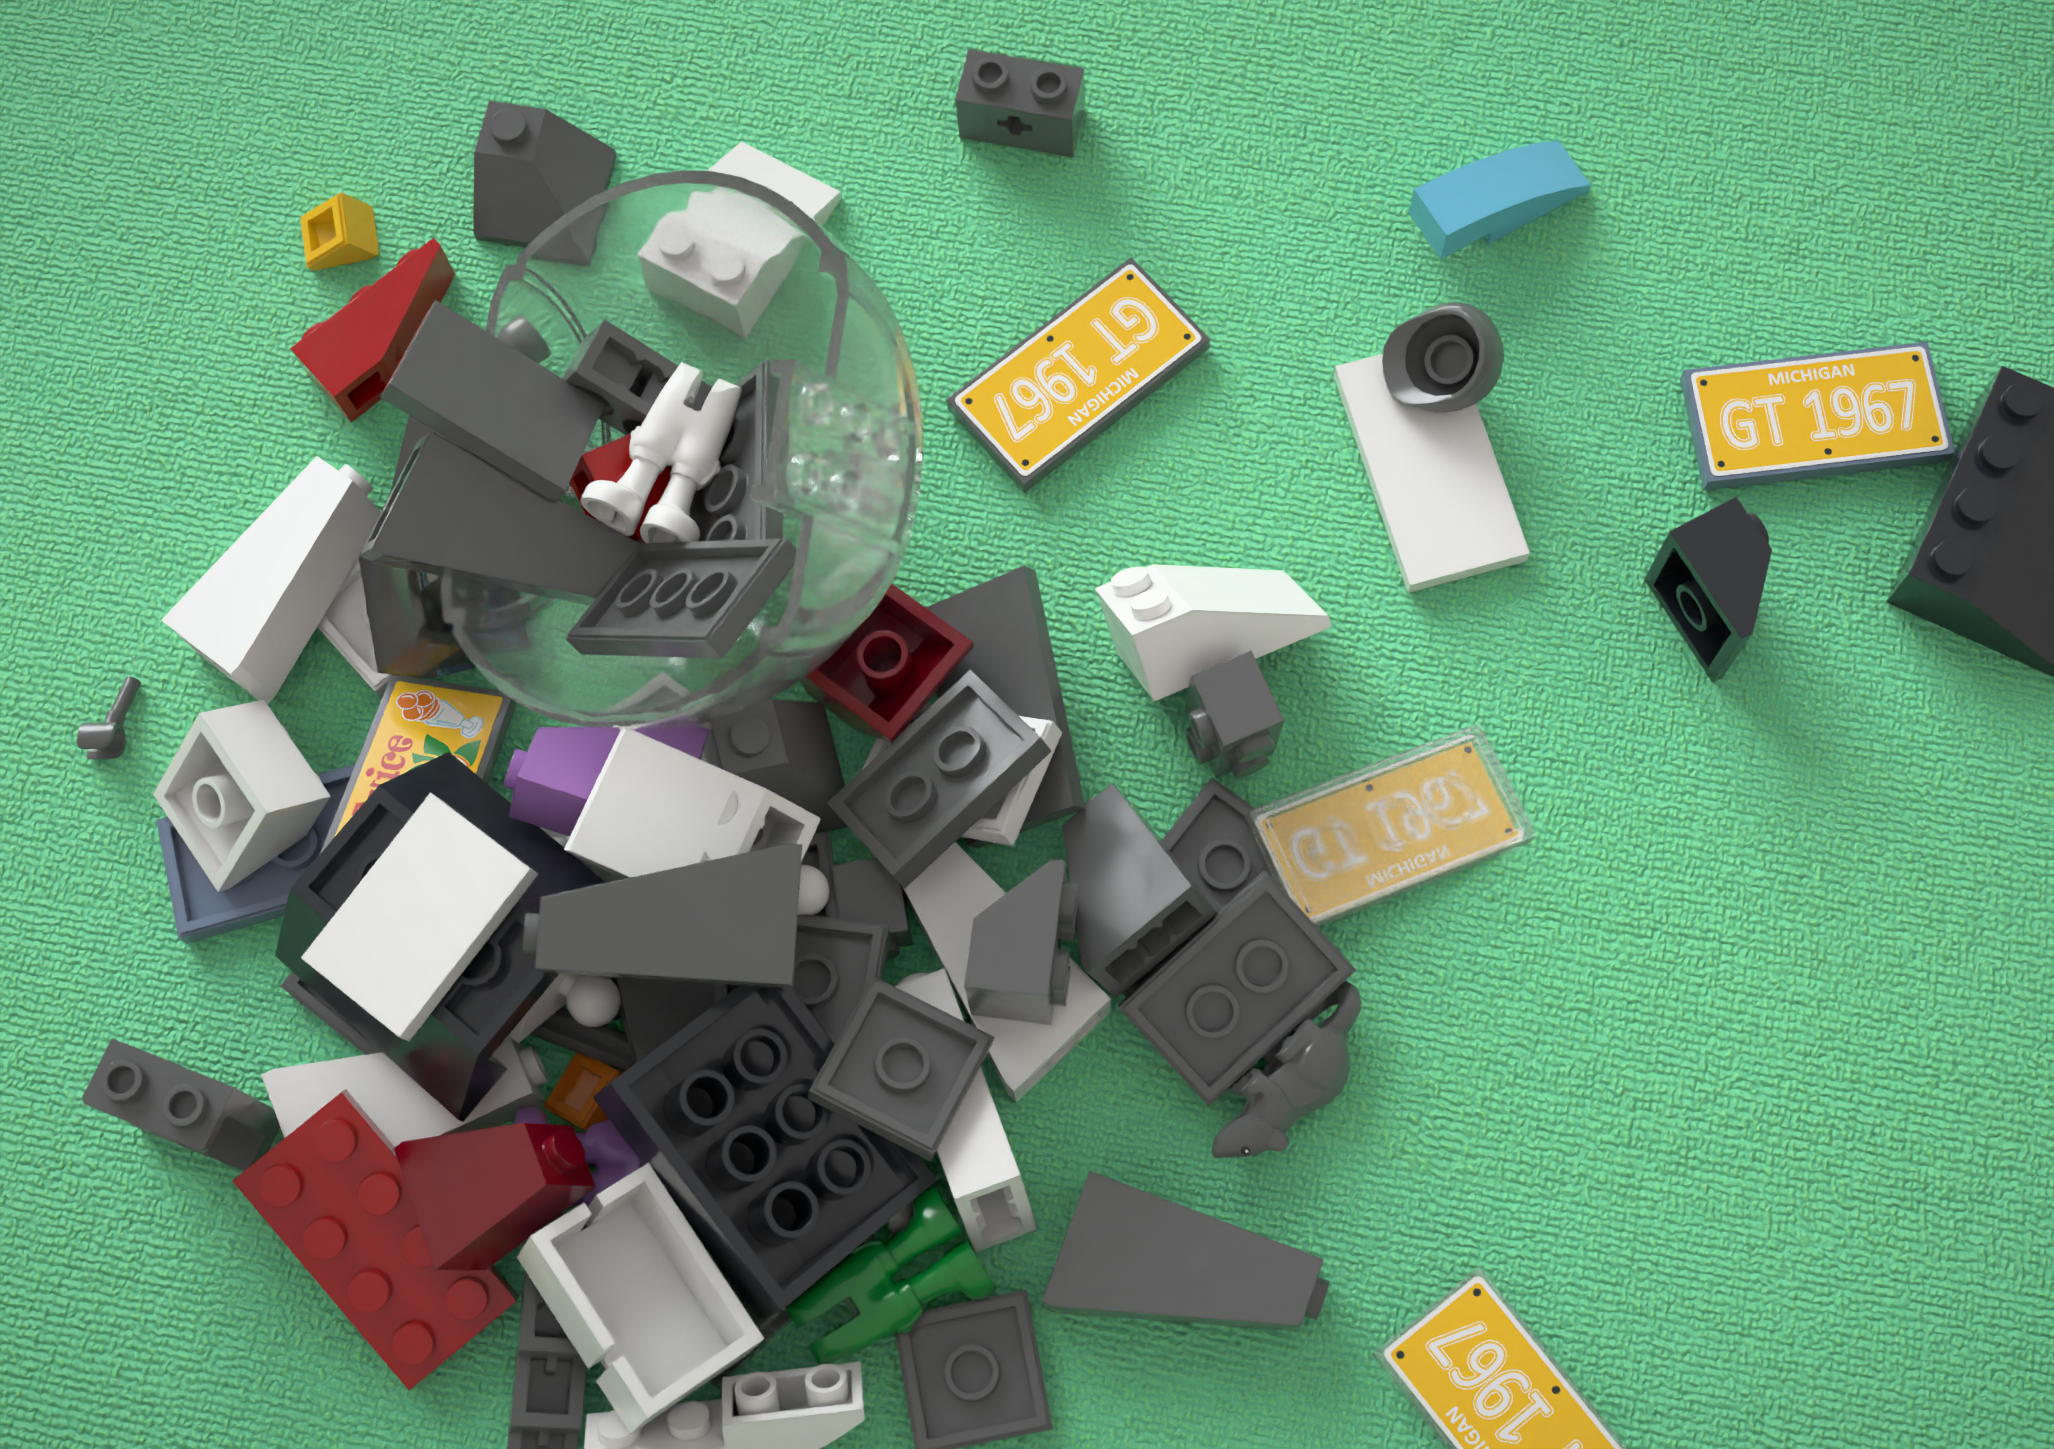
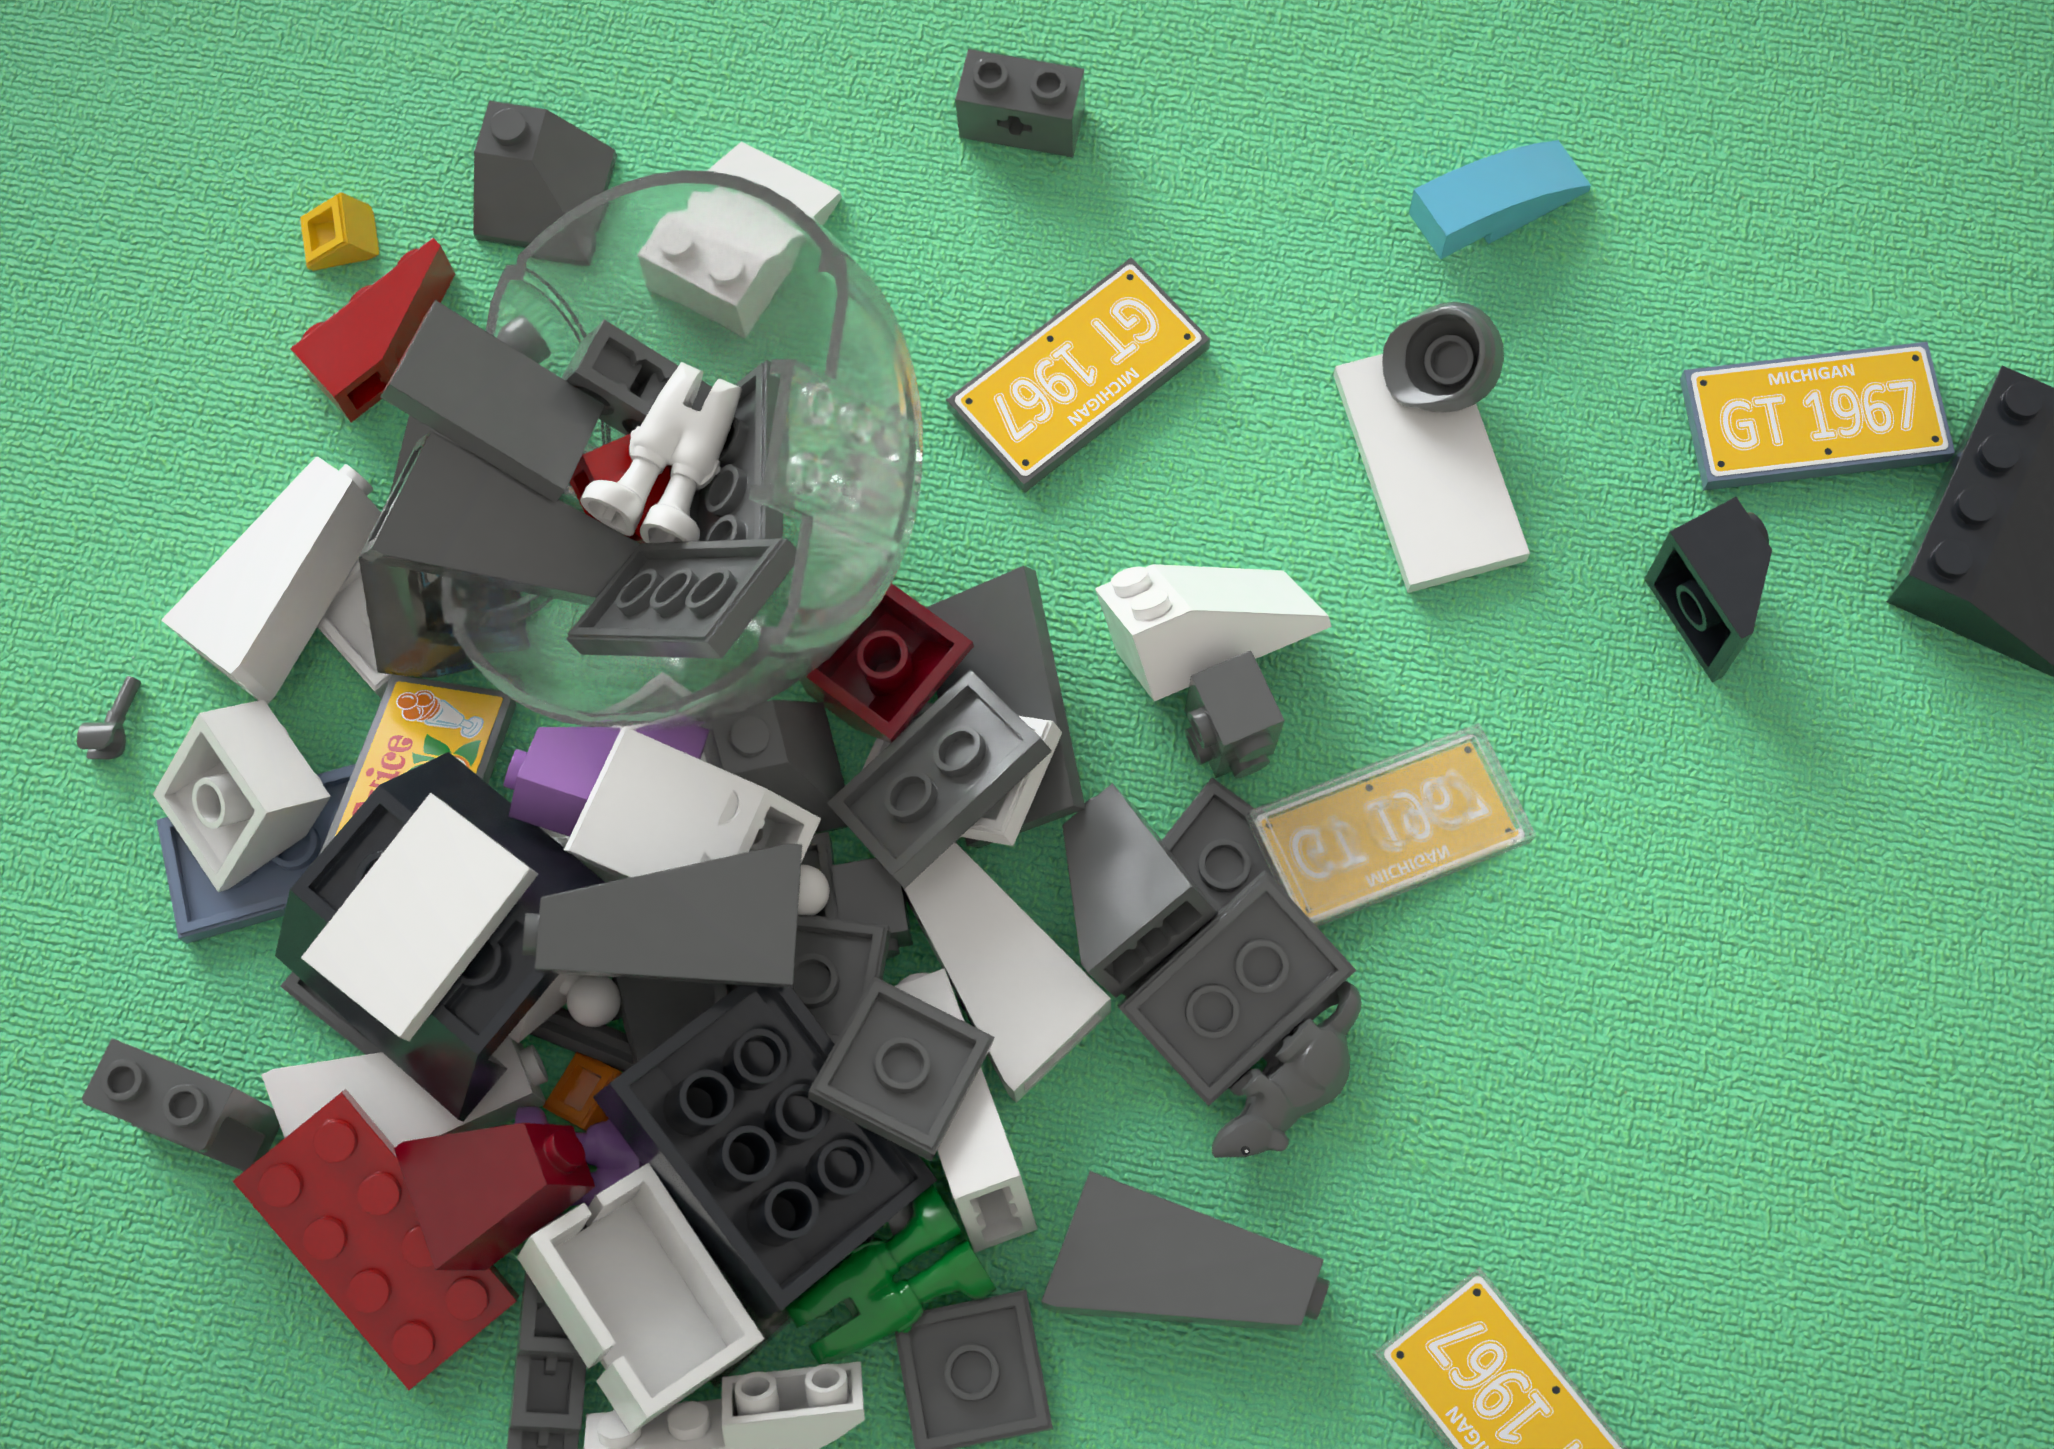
dark grey slope [964,859,1079,1025] -> none

